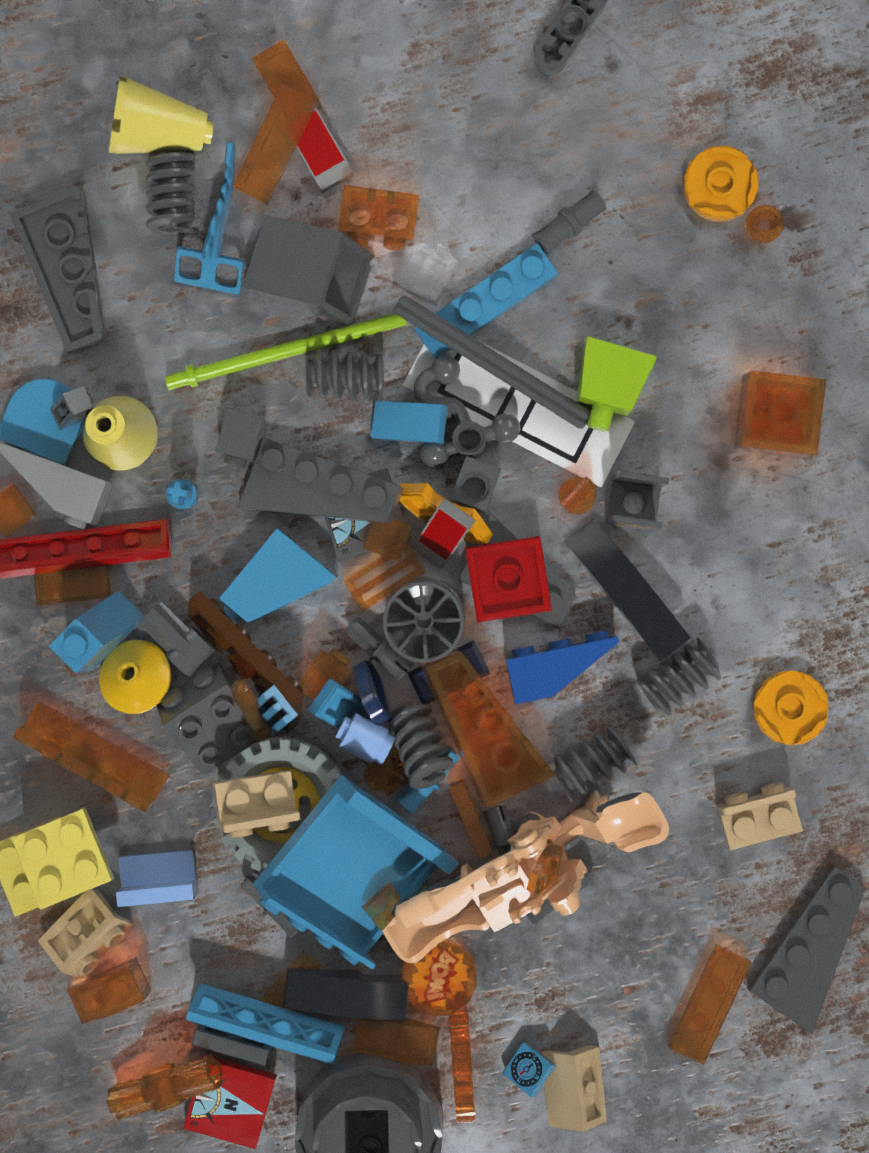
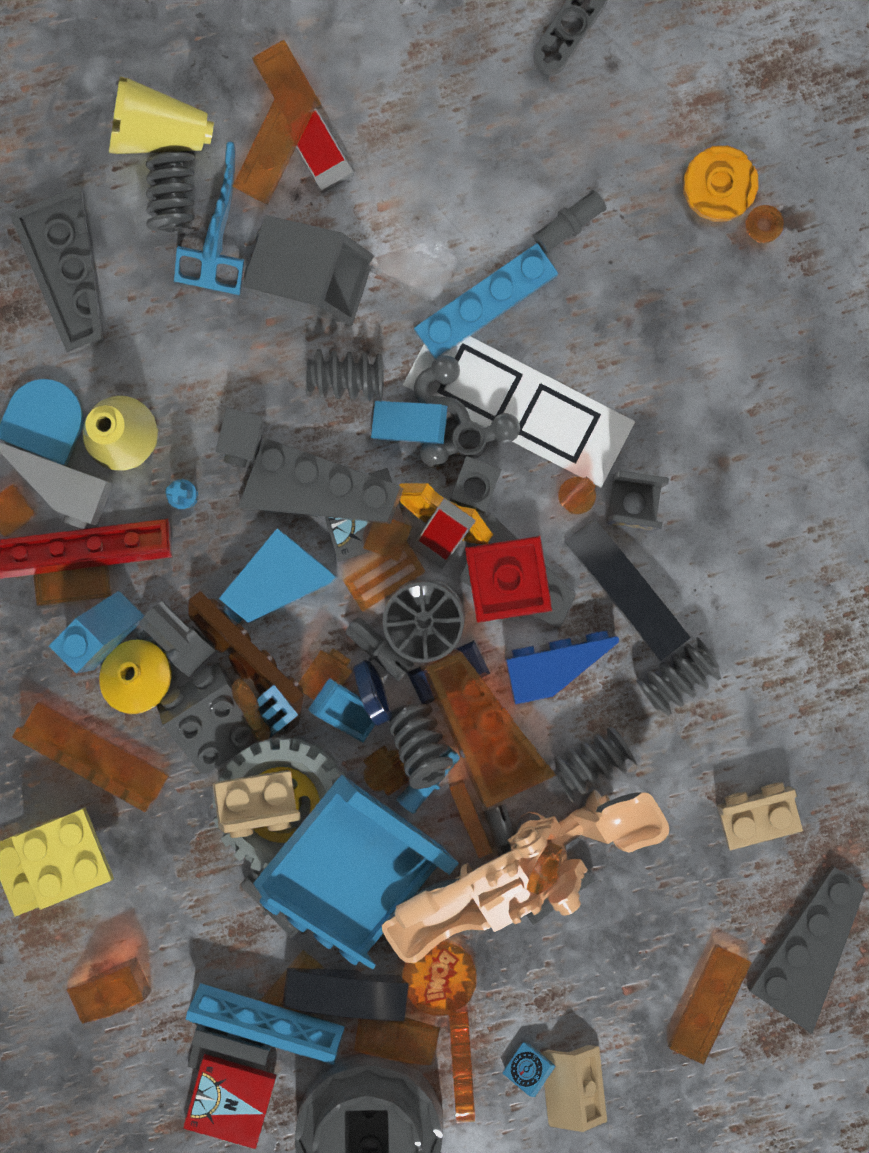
tan bracket [38,888,132,978] -> none
dark grey piece [50,386,94,430] -> none
clear orange piece [106,1054,222,1120] -> none
light blue panel [116,849,198,907] -> none
lime bar [165,313,407,390] -> none
light blue brick [335,713,395,765] -> none
clear orange brick [338,185,420,251] -> none
clear orange tile [362,882,400,931] -> none
dark grey axle [394,295,590,429] -> none
lime torso [577,336,657,432] -> none
clear orange brick [734,370,826,459] -> none
light orange tile [752,670,829,745] -> none

